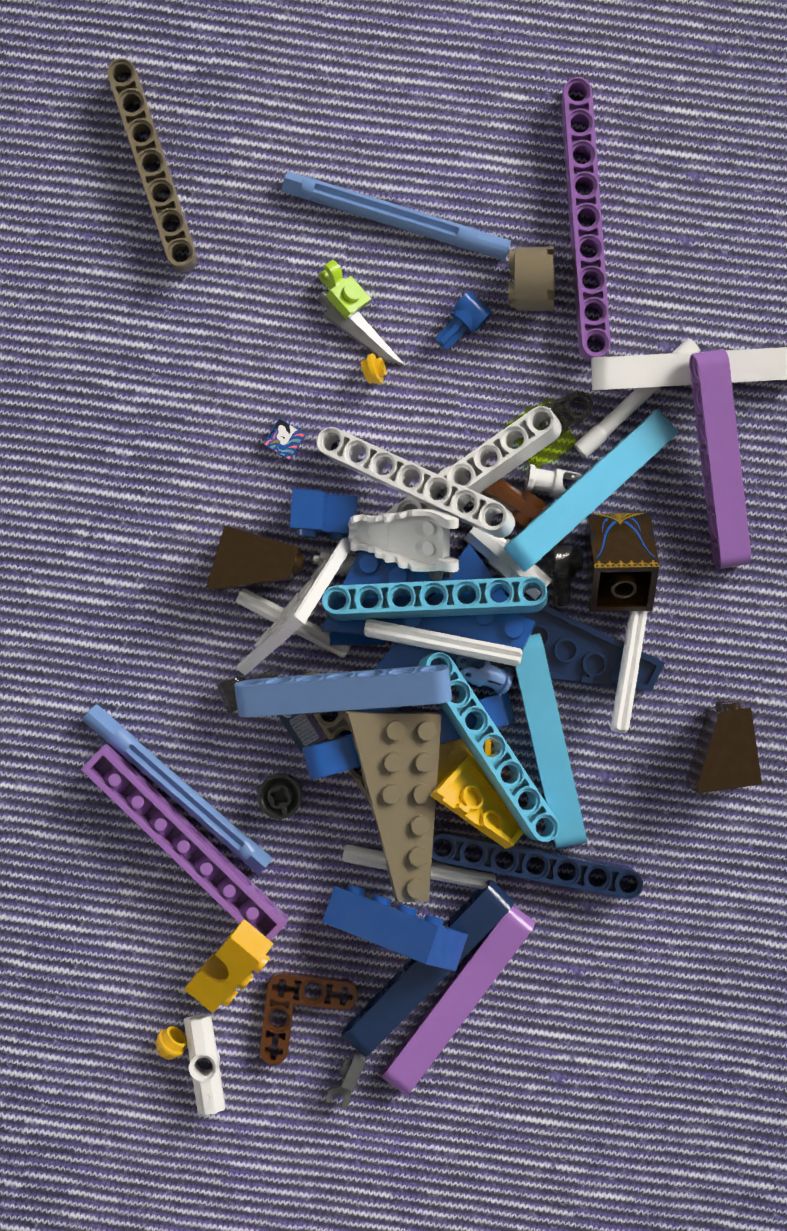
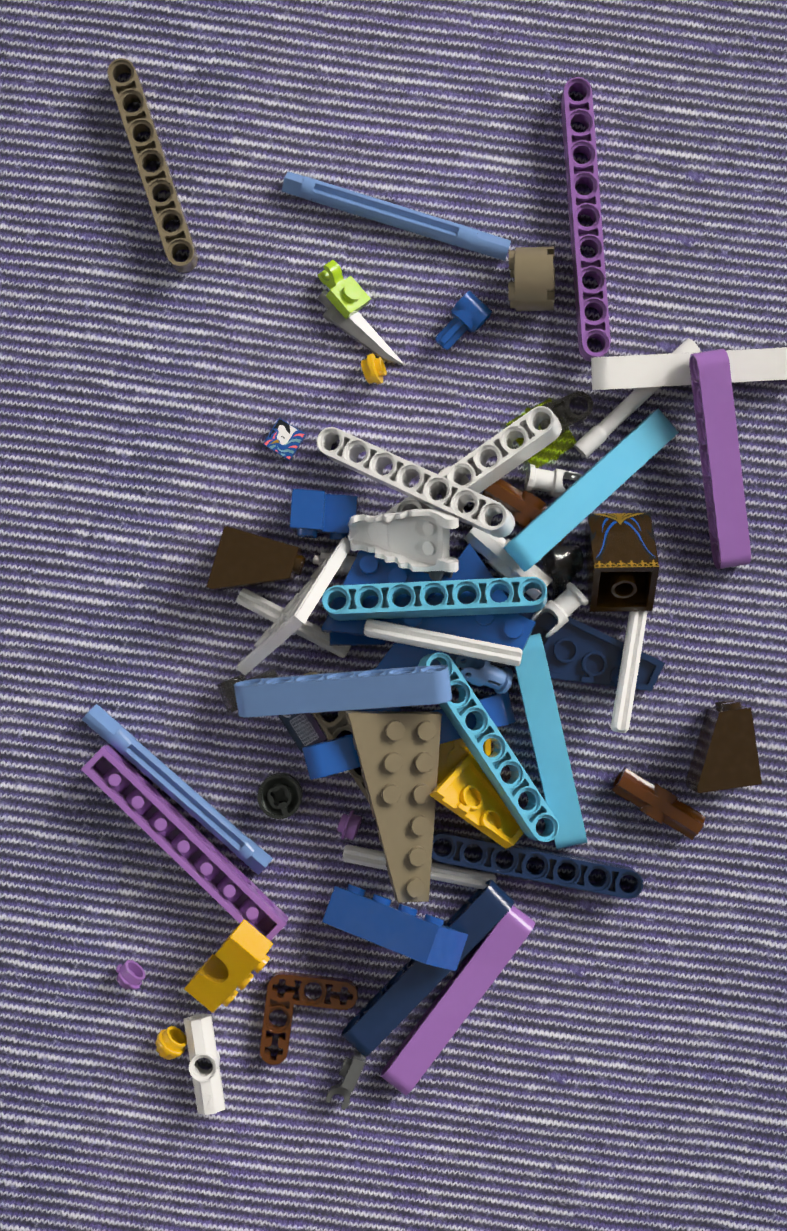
none -> medium lavender plate [116,960,146,990]
none -> medium lavender plate [337,810,362,841]
none -> white piece [531,582,589,638]
none -> reddish brown piece [611,767,706,840]

